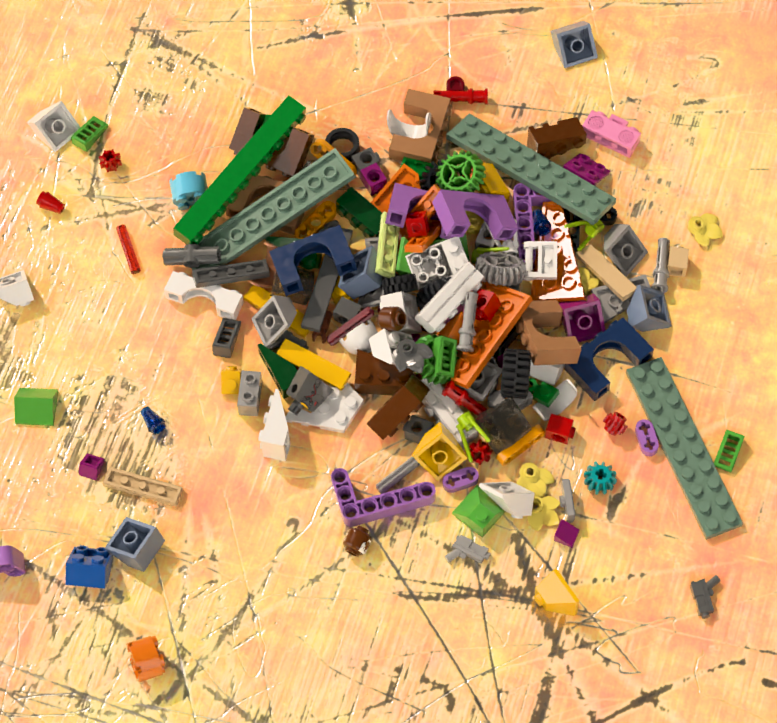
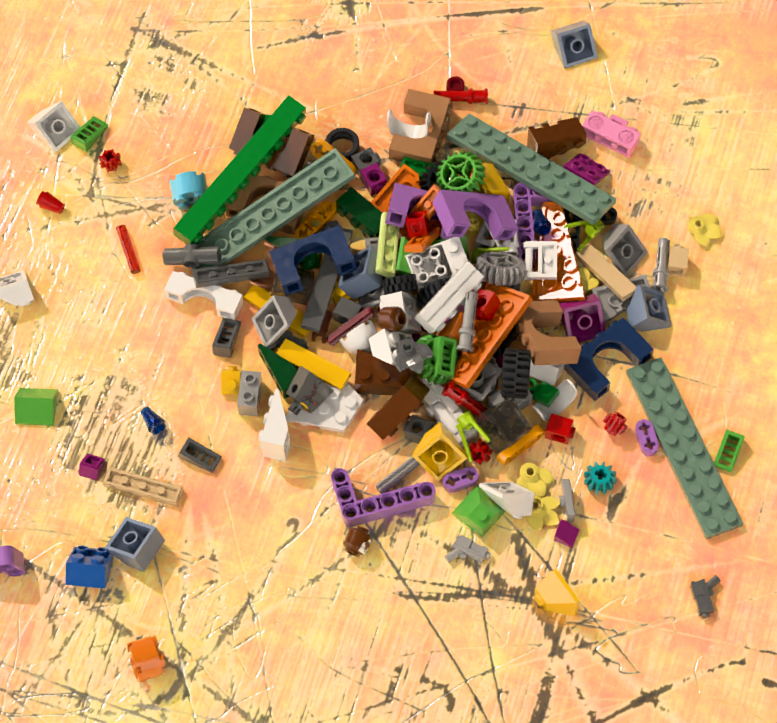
none -> dark grey slope [177,437,222,473]

